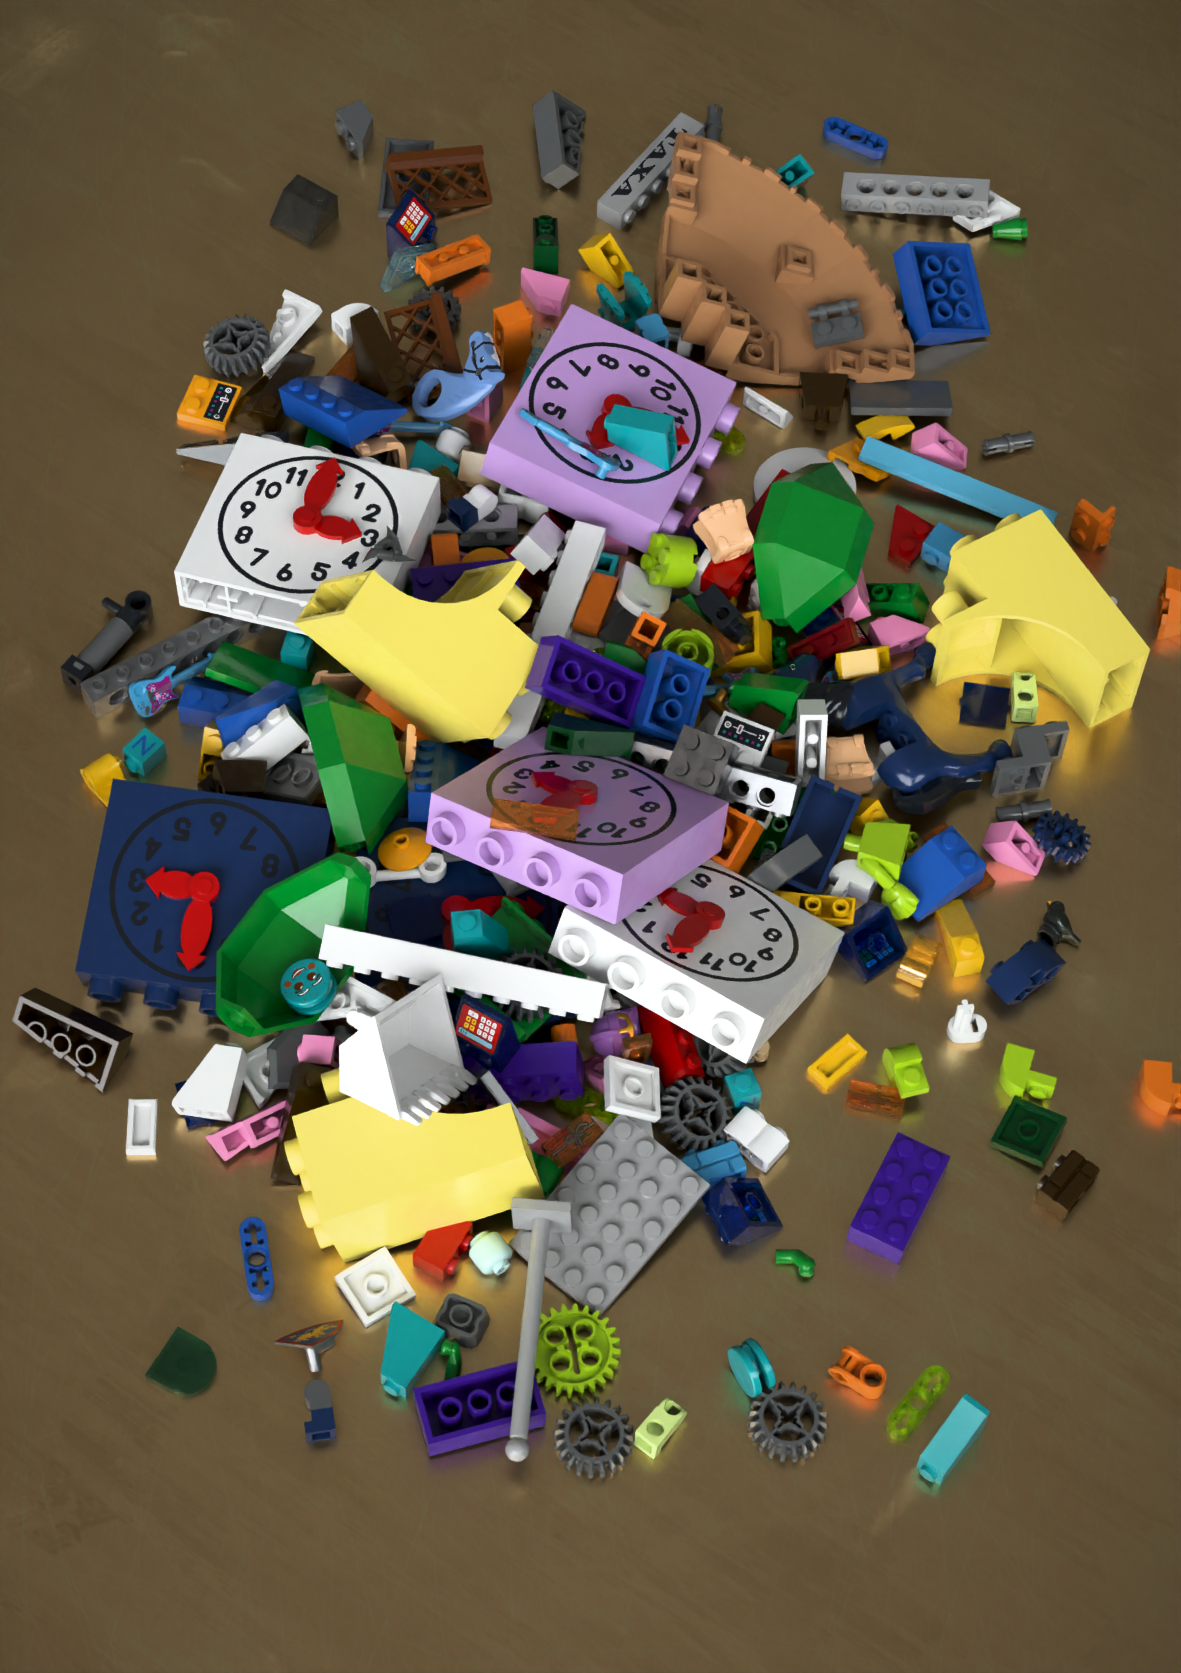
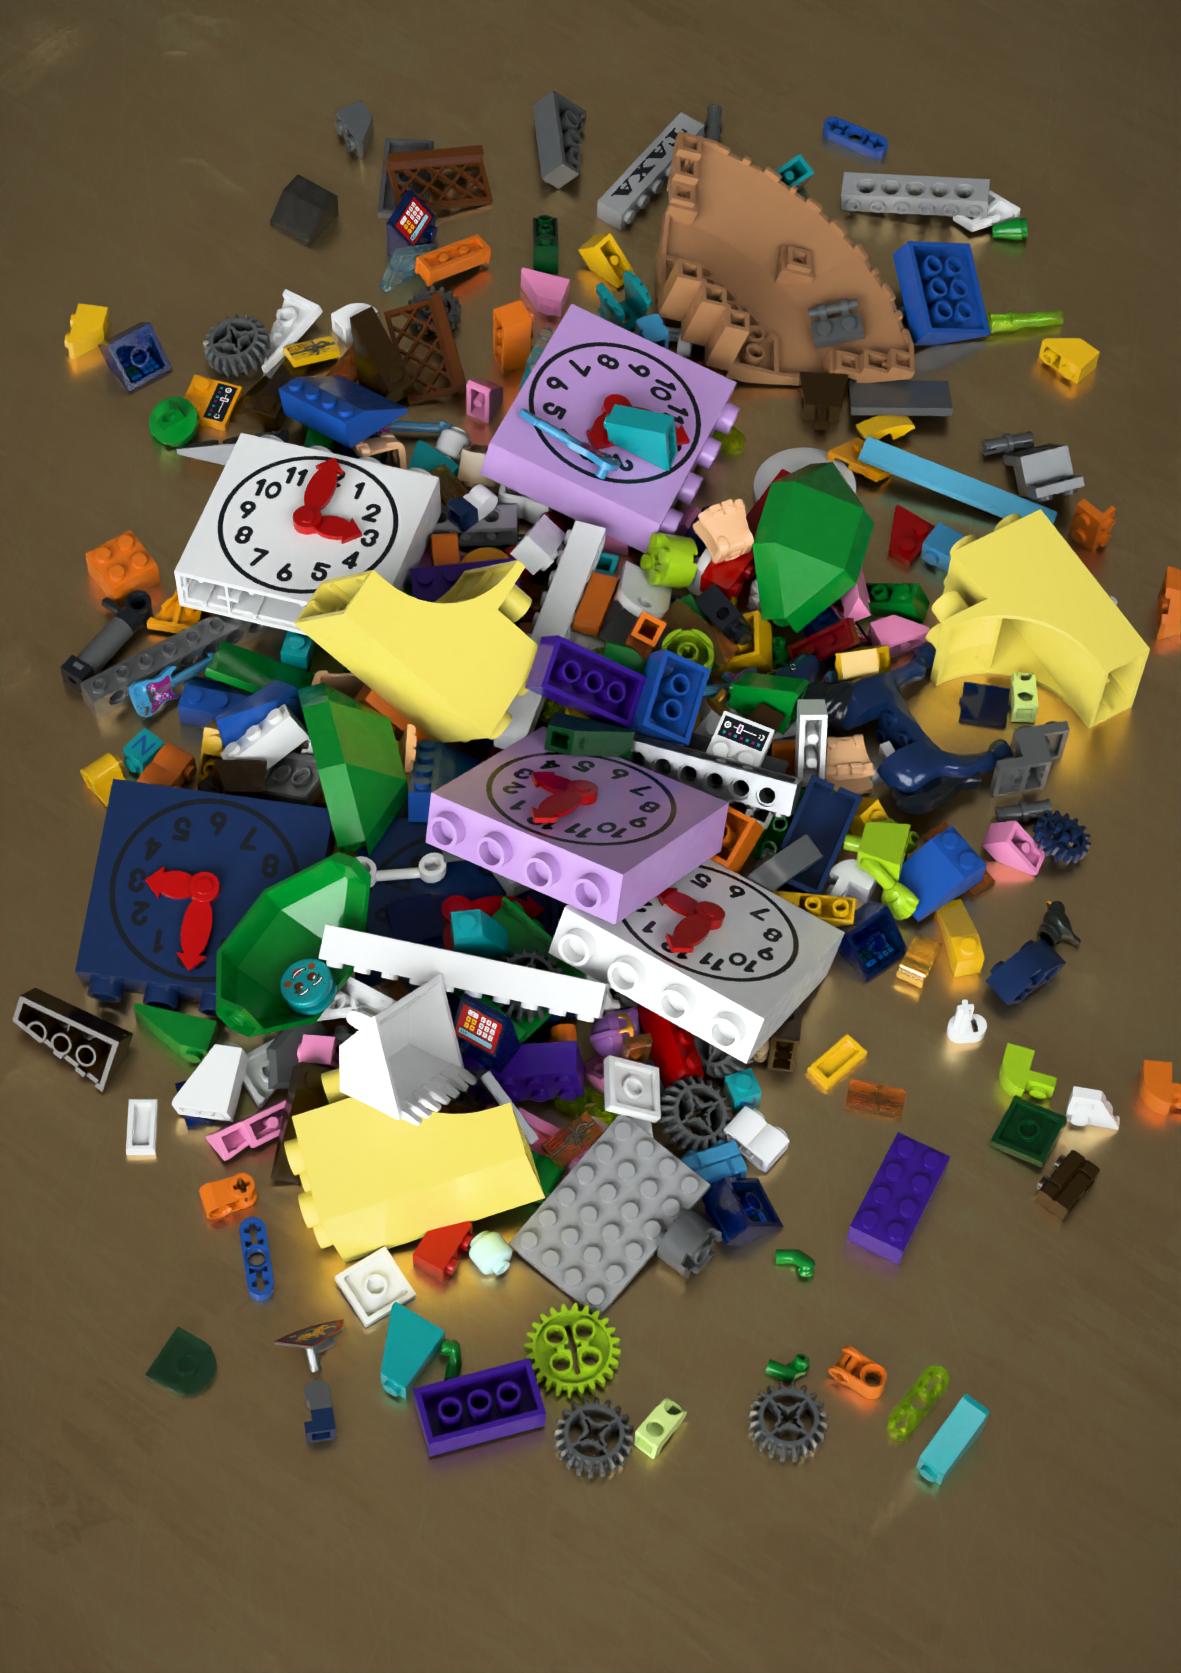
dark grey piece [362,526,416,563] -> none
light orange dish [378,827,433,872] -> none
medium blue animal [412,330,505,421] -> none
dark grey piece [433,1293,490,1349] -> none
clear orange tile [490,798,580,841] -> none
light grey piece [505,1197,573,1462] -> none
black brick [663,724,740,798] -> none
teal head [728,1338,776,1398] -> none
white slope [742,386,793,429] -> none
lime brick [882,1042,930,1099] -> none
bright pink slope [910,422,968,470] -> none
none -> yellow slope [65,303,110,359]
none -> orange brick [85,530,160,605]
none -> clear blue slope [98,322,172,391]
none -> green slope [134,1002,219,1063]
none -> orange brick [137,742,197,788]
none -> light orange wing [147,590,204,633]
none -> green tile [149,397,200,447]
none -> orange piece [199,1173,258,1219]
none -> yellow tile [284,336,340,367]
none -> dark grey brick [655,1208,722,1279]
none -> green arm [765,1354,810,1381]
none -> dark brown torso [767,1009,802,1073]
none -> clear neon green pin [987,309,1064,335]
none -> bracket [1003,443,1085,502]
none -> yellow slope [1039,338,1100,384]
none -> white wing [1064,1086,1120,1130]

